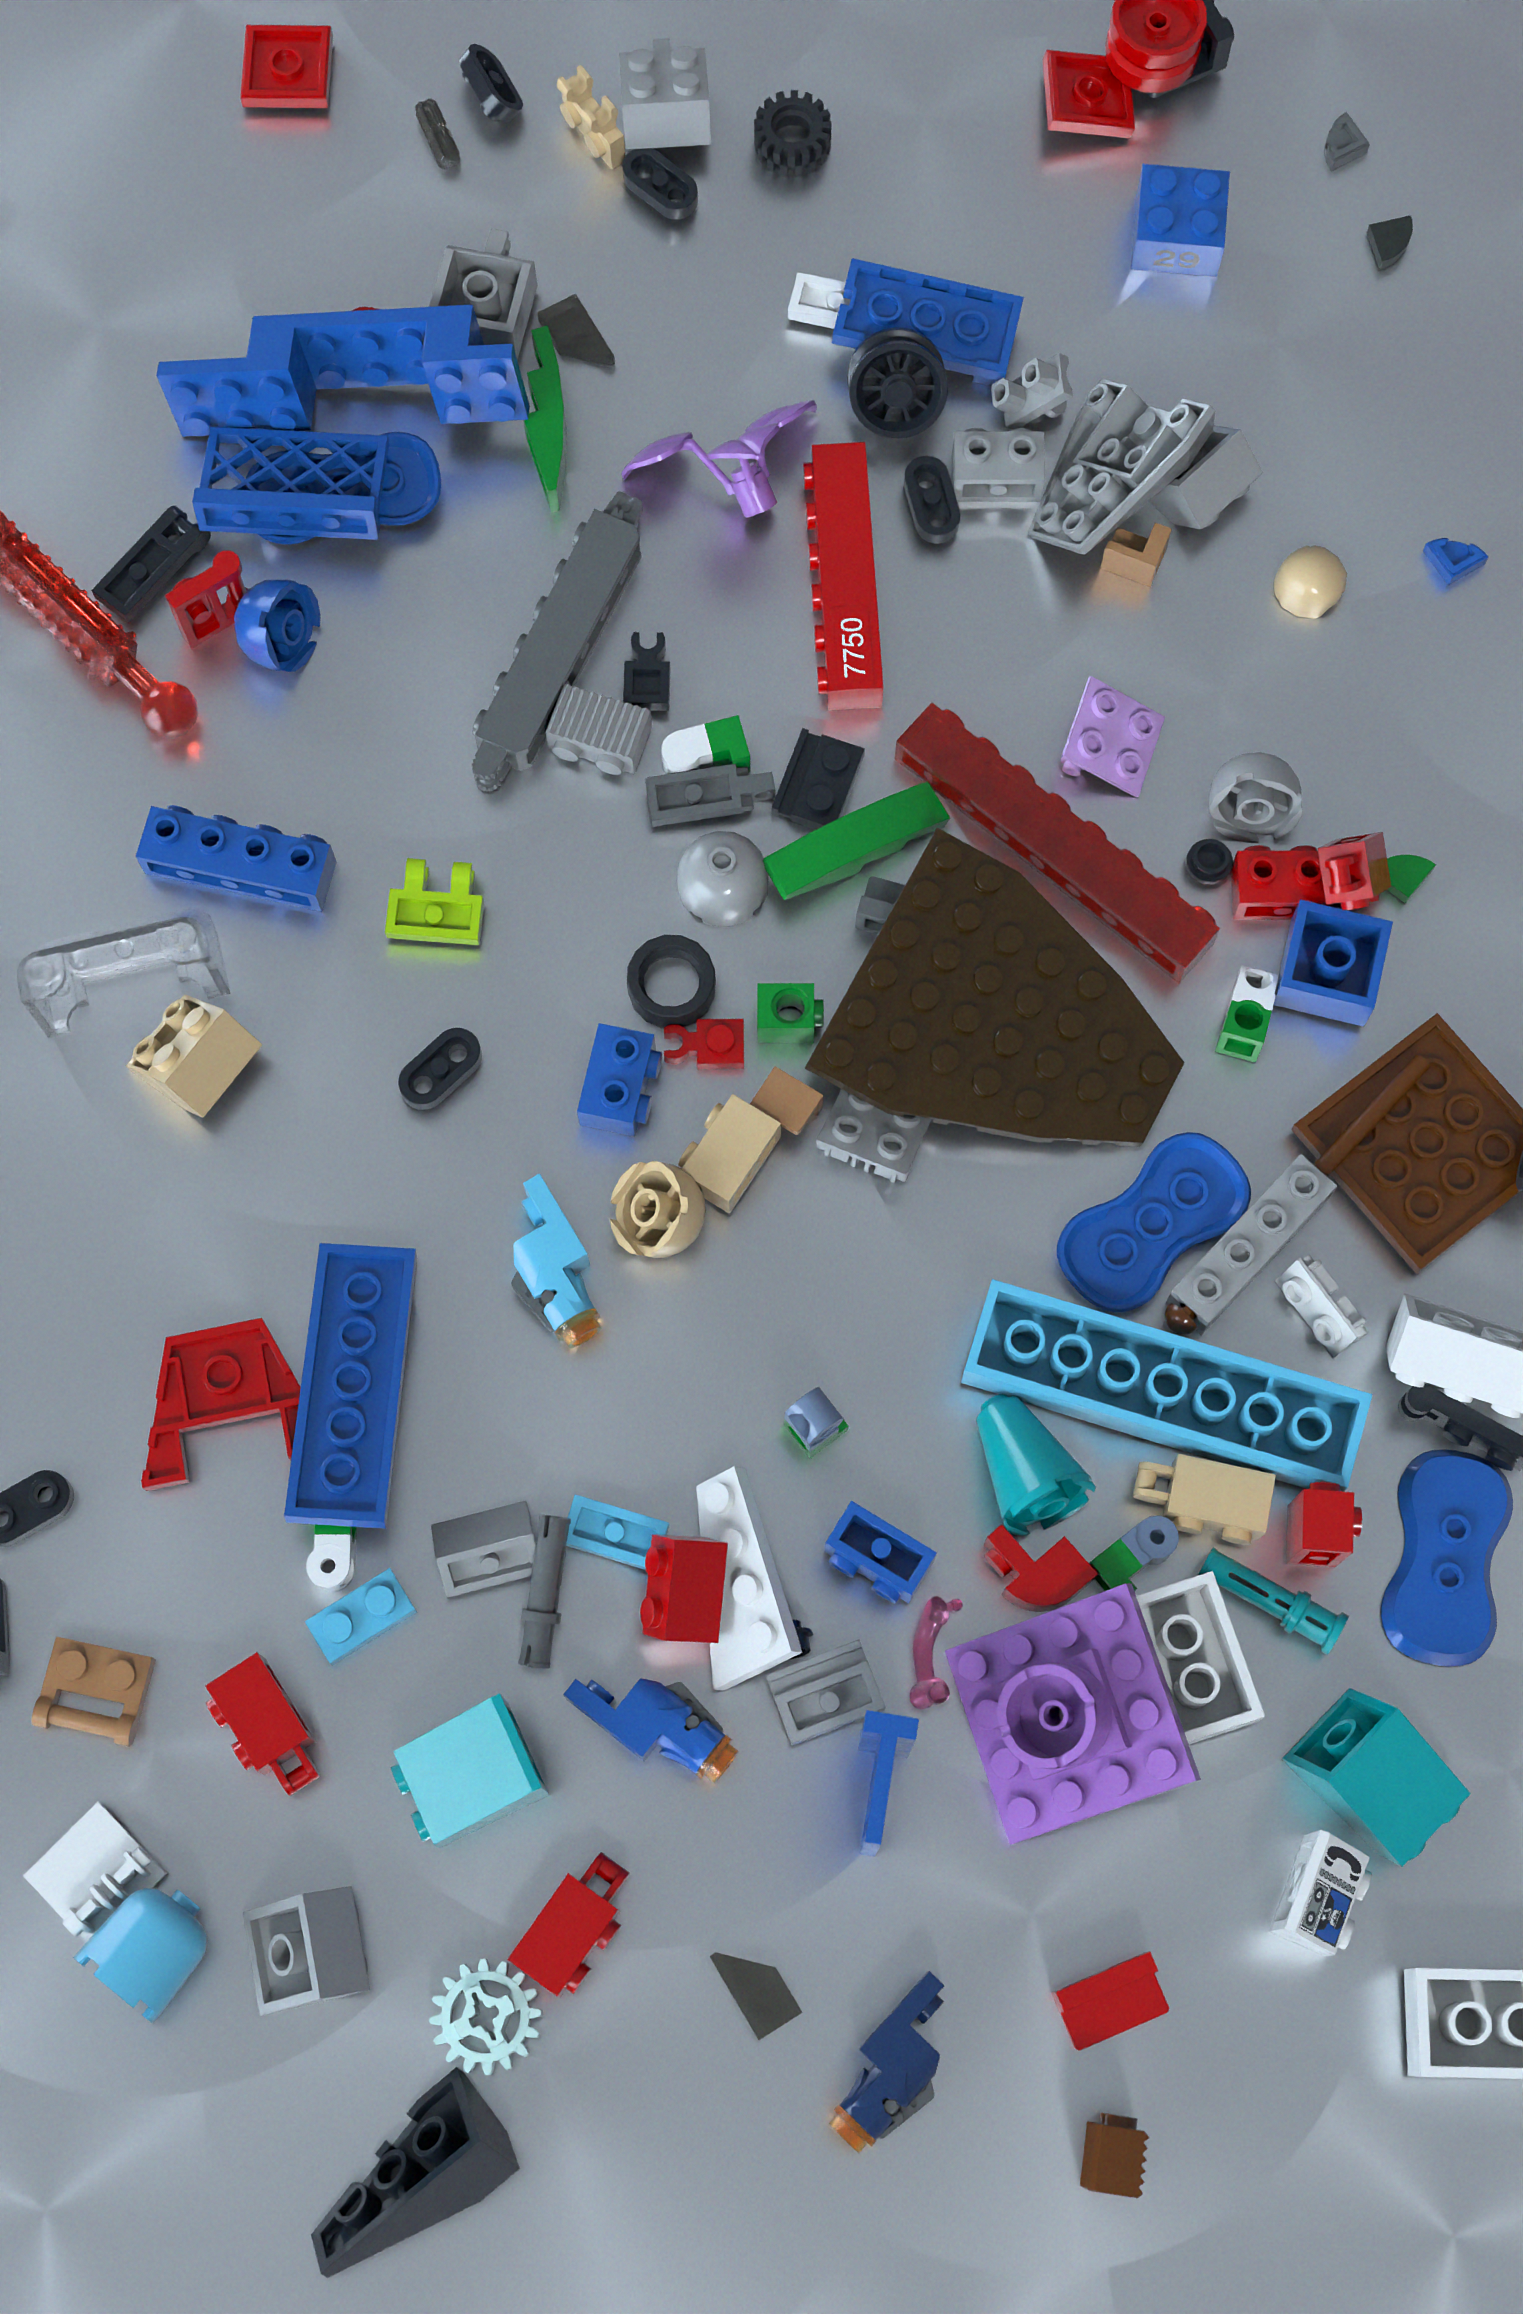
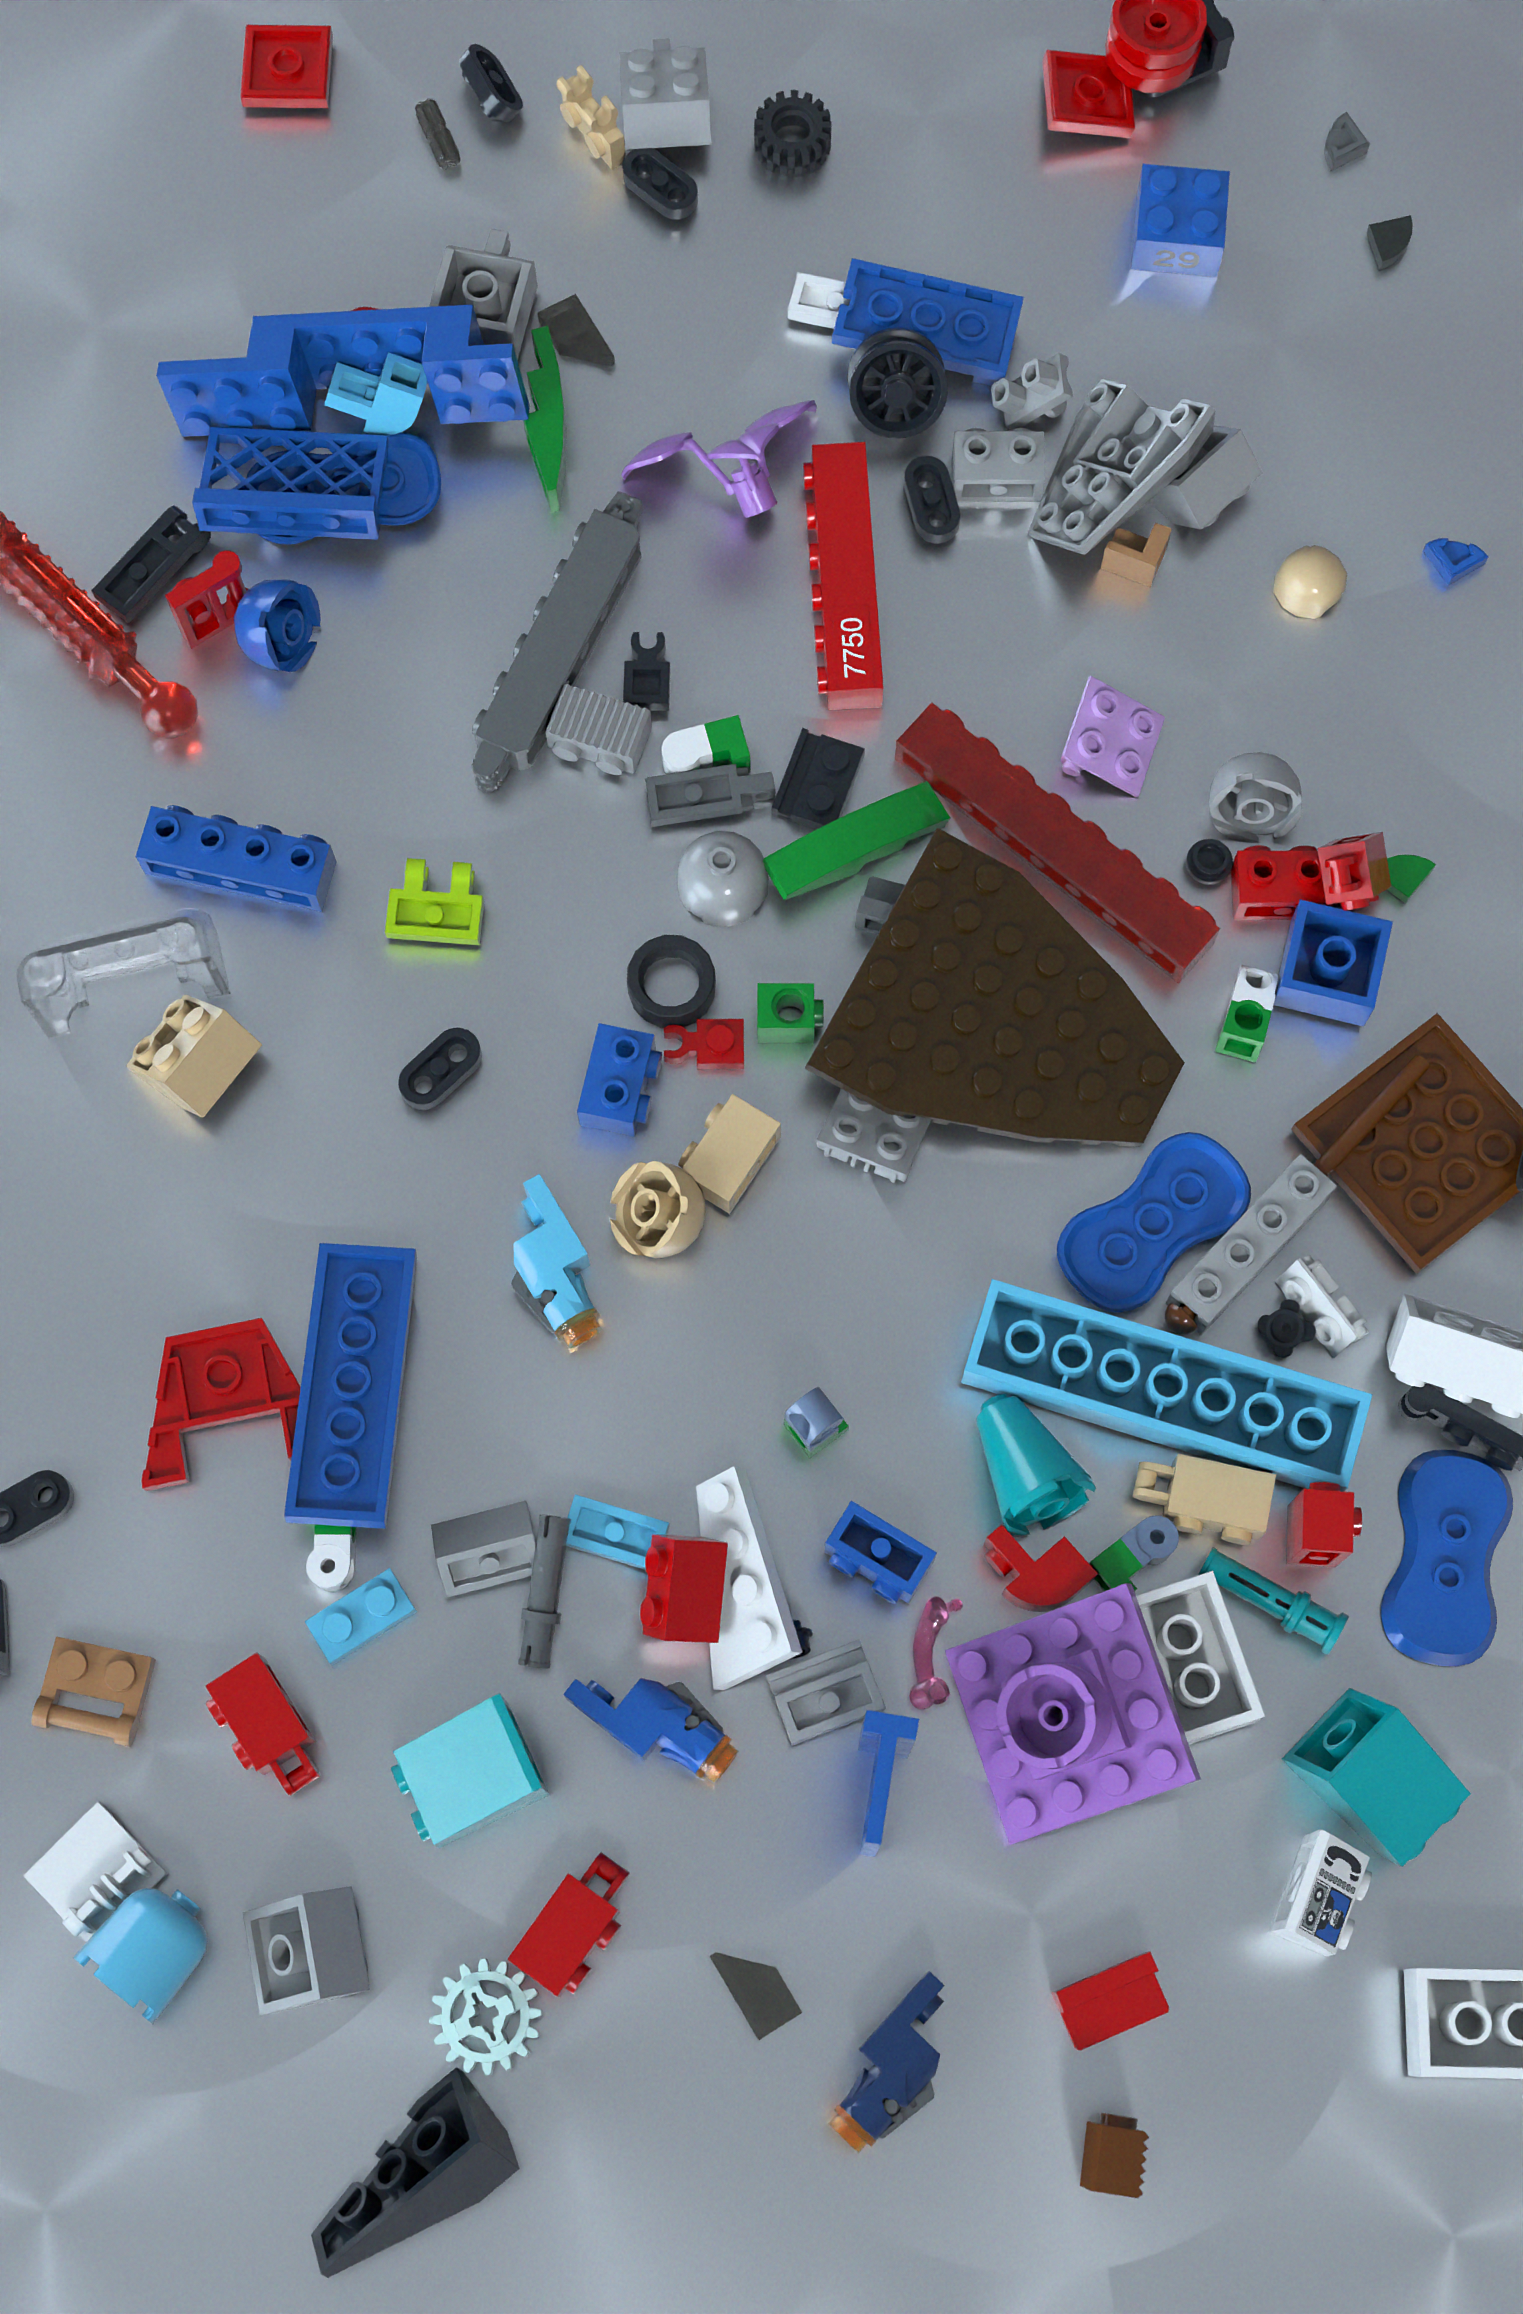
medium nougat panel [750,1066,823,1135] -> none
none -> medium azure brick [324,352,428,435]
none -> black plate [1258,1299,1316,1357]

